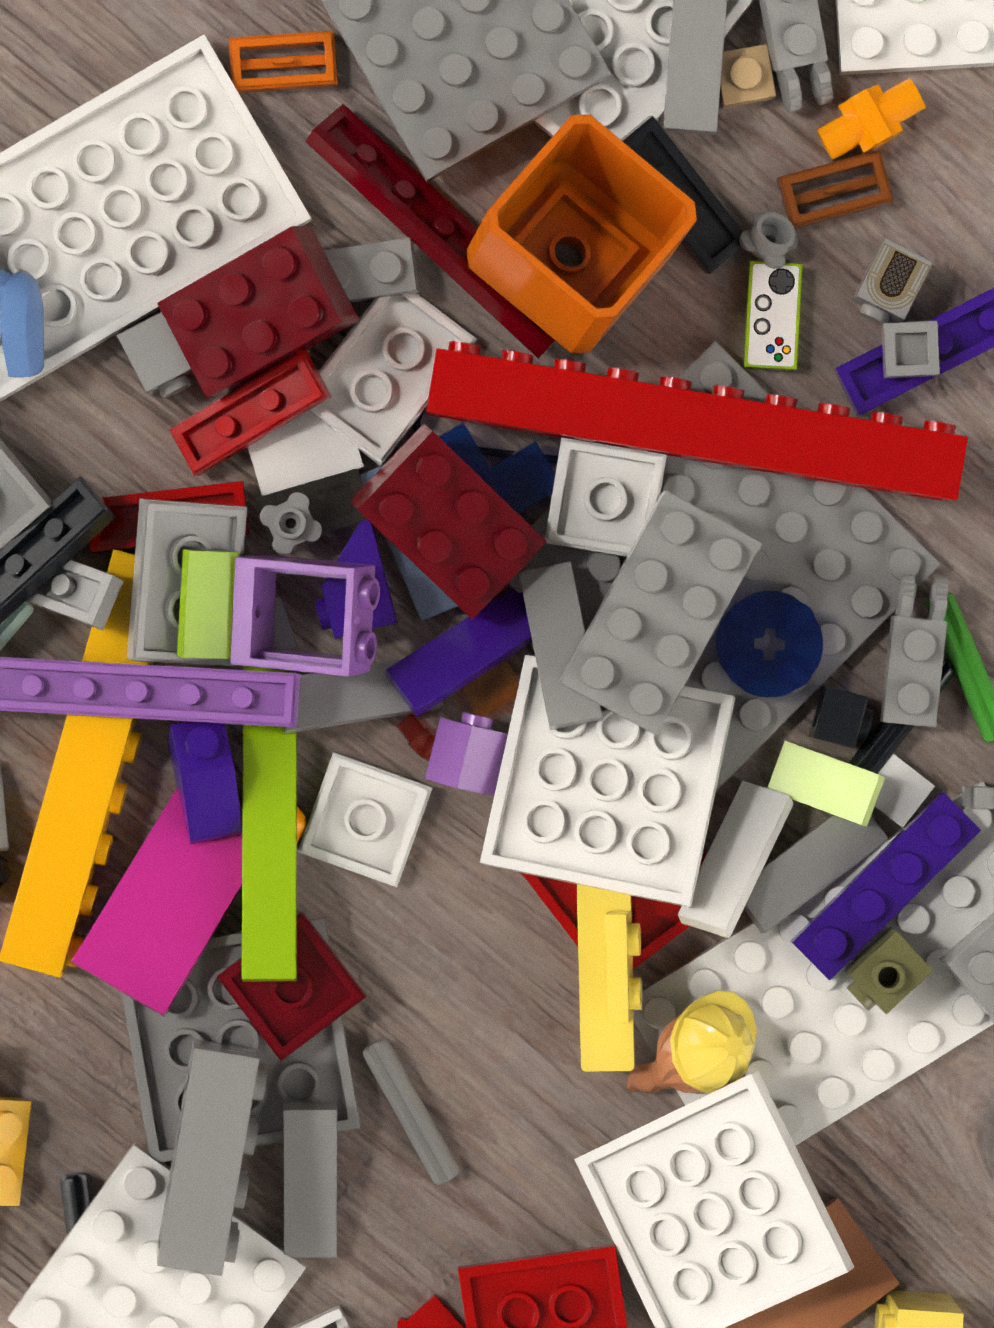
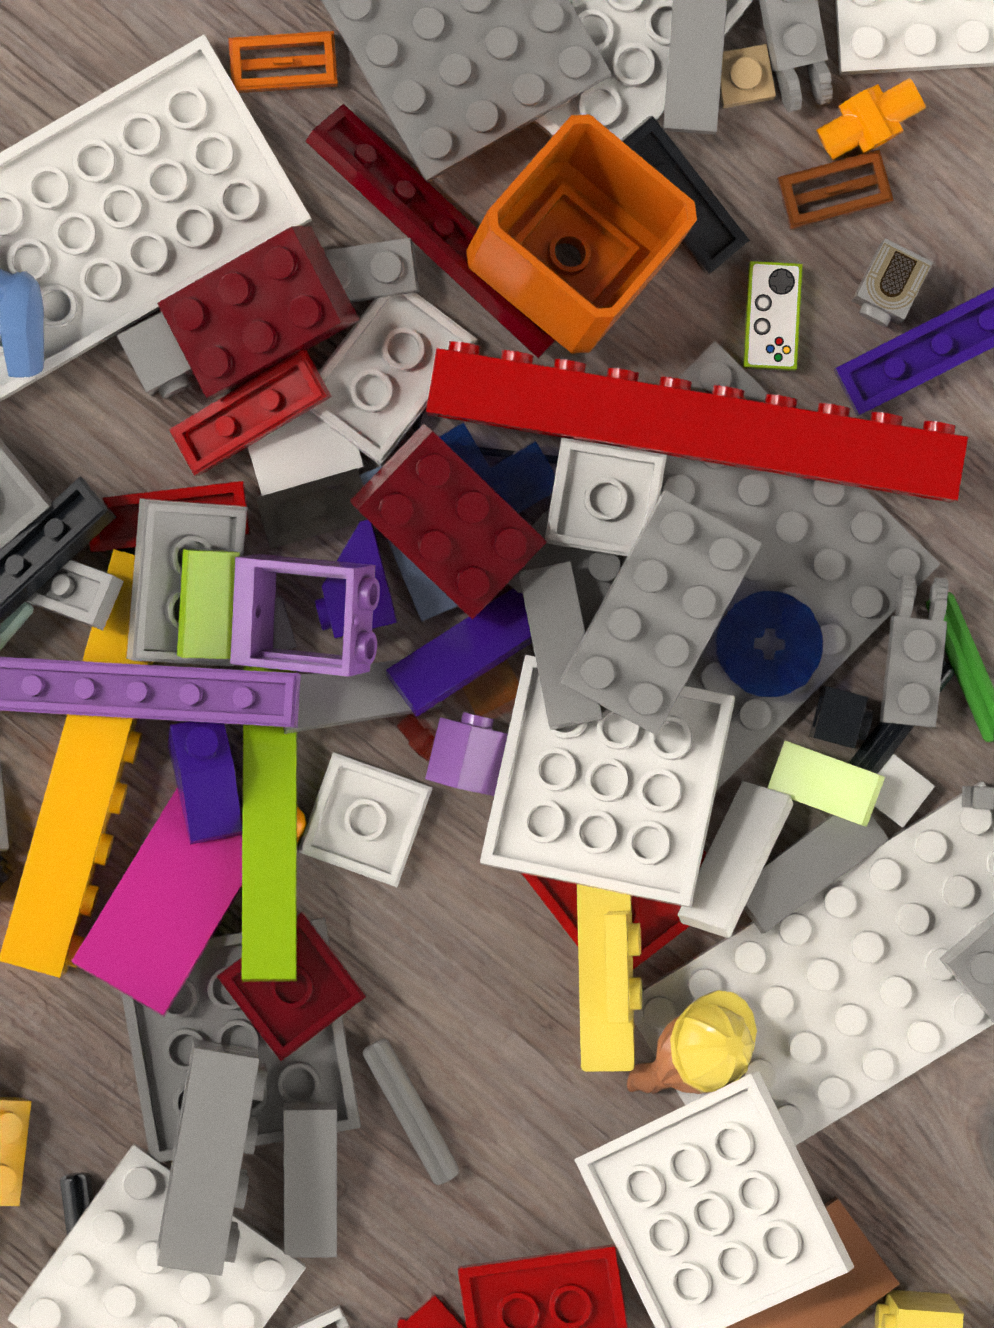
light grey plate [260,492,322,554] -> none
light grey plate [739,212,799,269] -> none
dark purple plate [791,792,981,981] -> none
olive brick [844,927,934,1015] -> none
light grey plate [881,321,940,378] -> none

